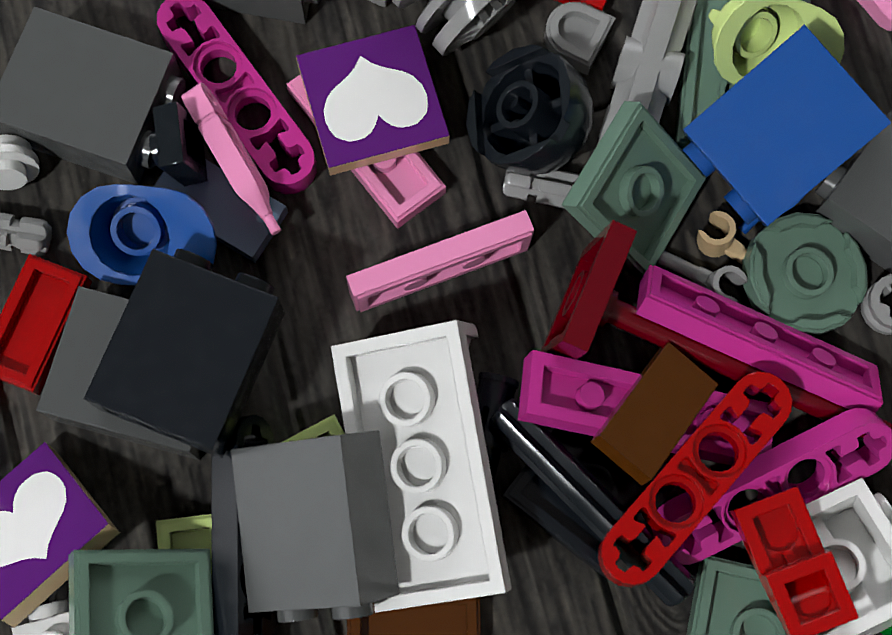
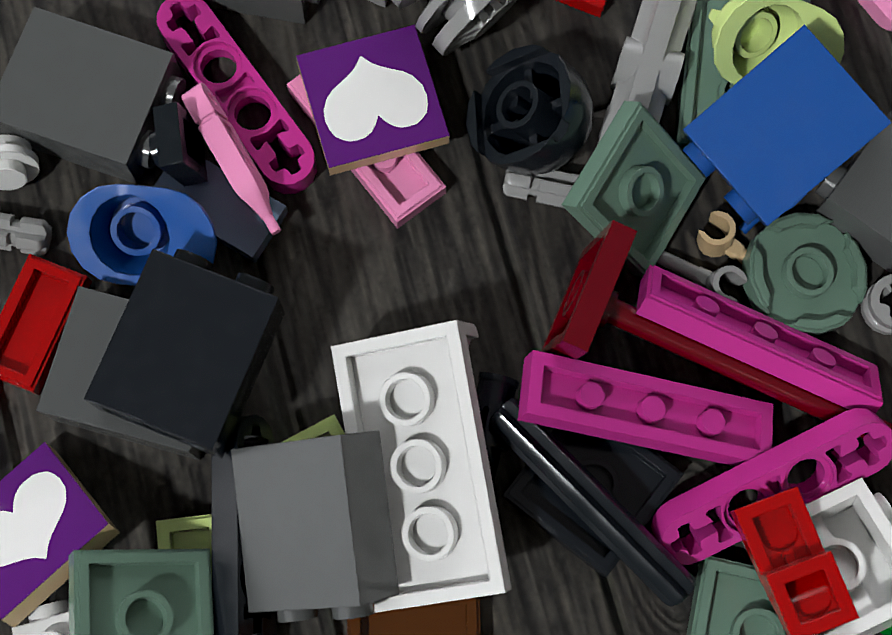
bright pink tile [346,210,534,313] -> none
light grey tile [544,2,615,75] -> none
reddish brown tile [590,342,719,485] -> none
red beam [598,371,792,587] -> none

